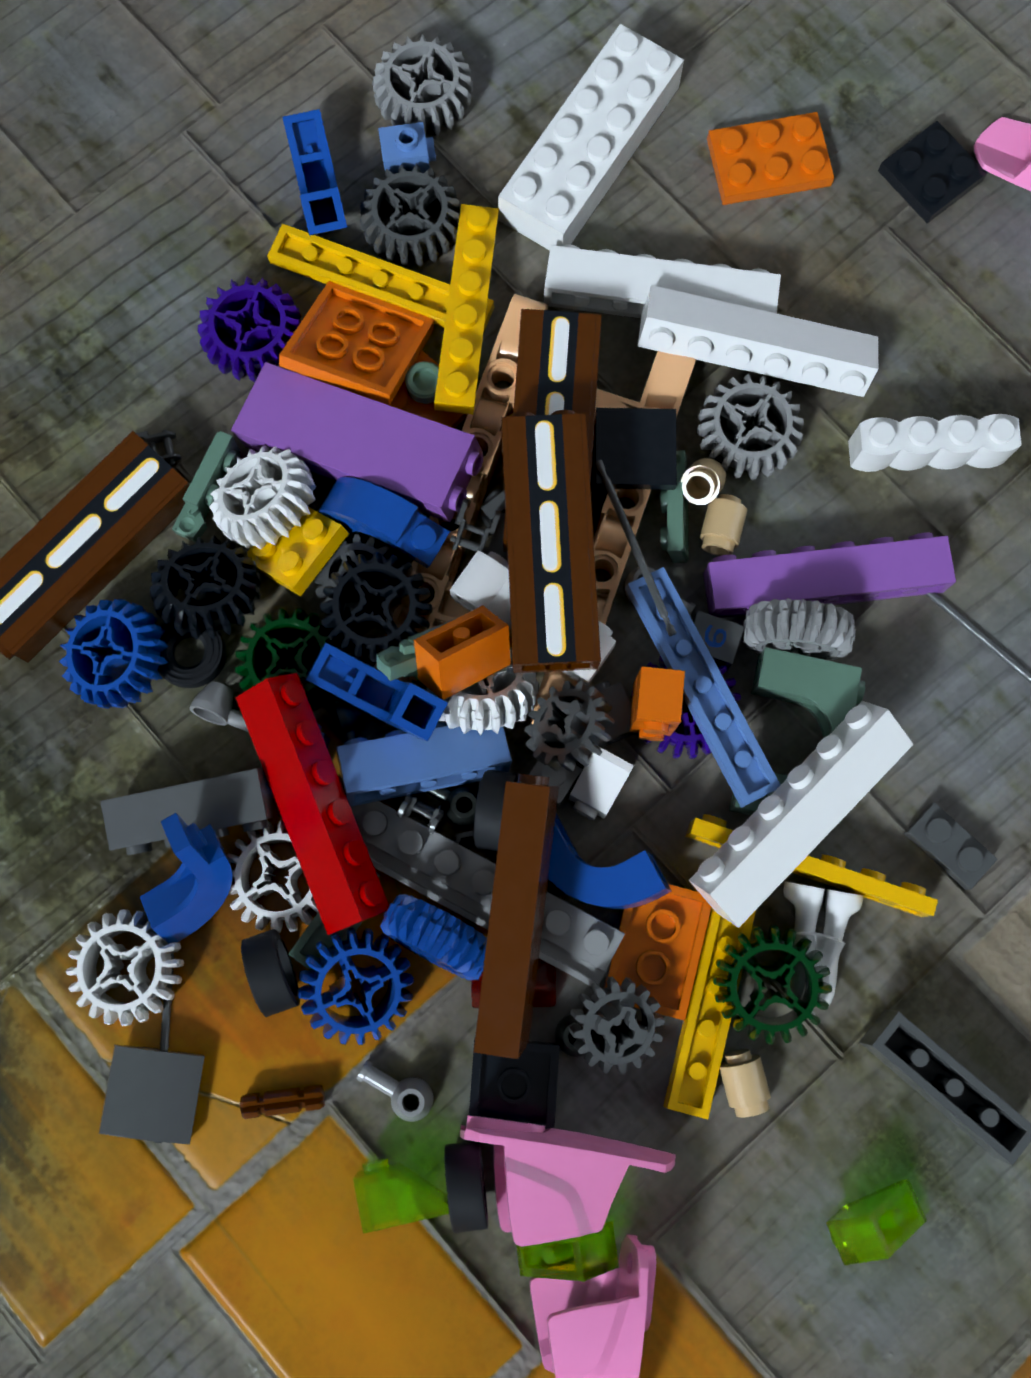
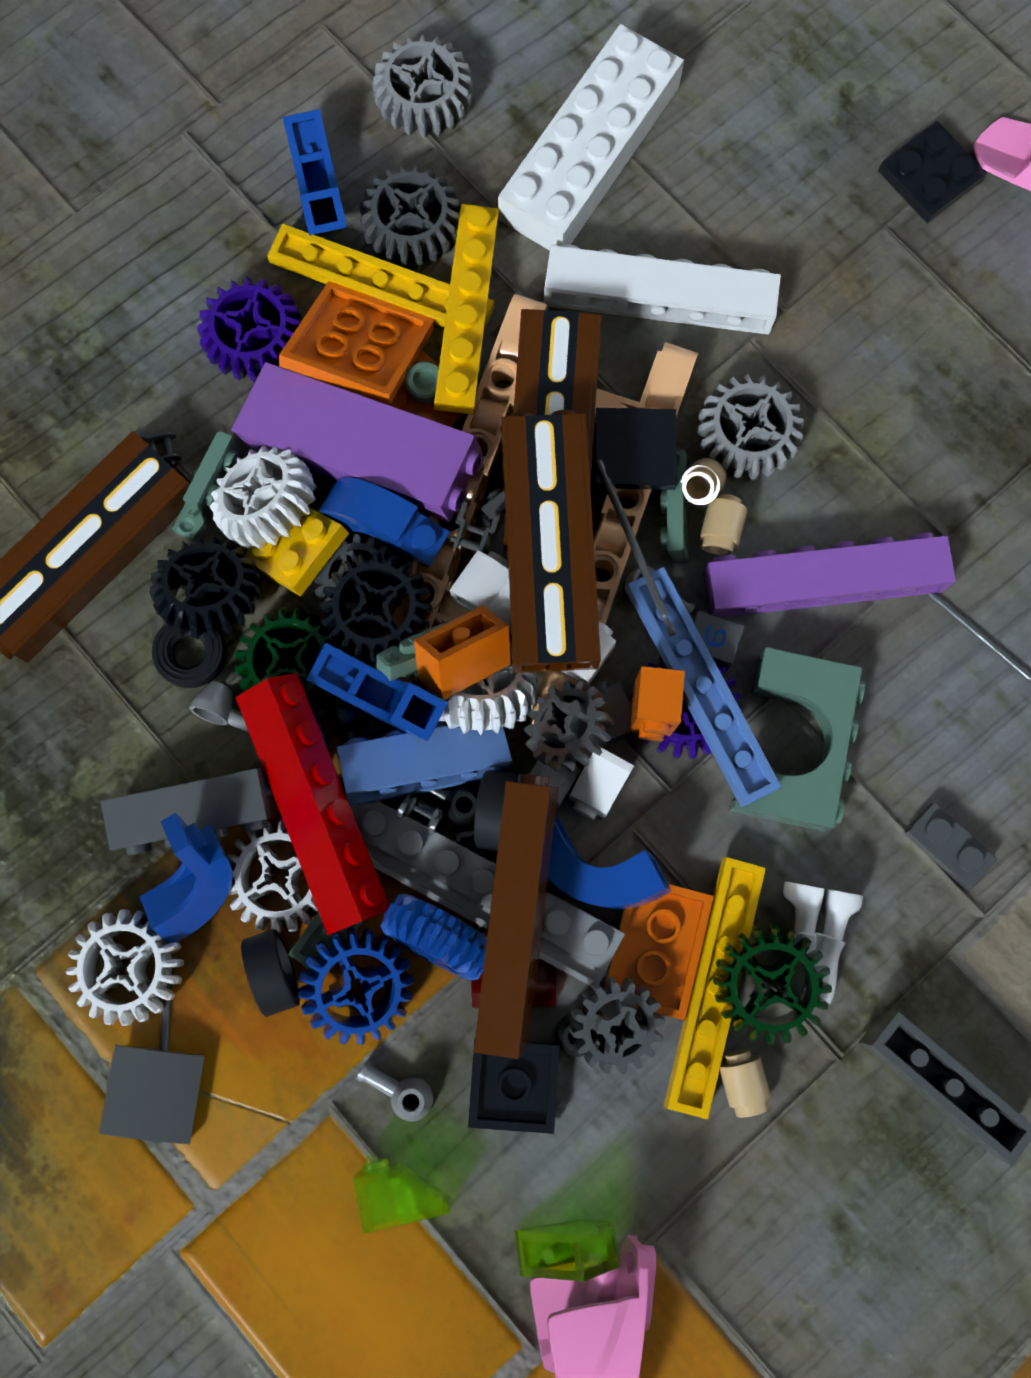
blue gear [58,599,169,709] -> none
reddish brown axle [240,1085,325,1119] -> none
medium blue brick [378,122,436,174] -> none
black tyre [444,1141,488,1233] -> none
bright pink piece [459,1115,676,1247] -> none
white brick [638,285,879,397] -> none
yellow plate [685,814,938,917] -> none
white brick [689,701,914,928] -> none
orange plate [707,112,835,205] -> none
light grey gear [743,598,856,660] -> none
clear neon green slope [826,1179,927,1265] -> none
white brick [848,414,1021,472] -> none

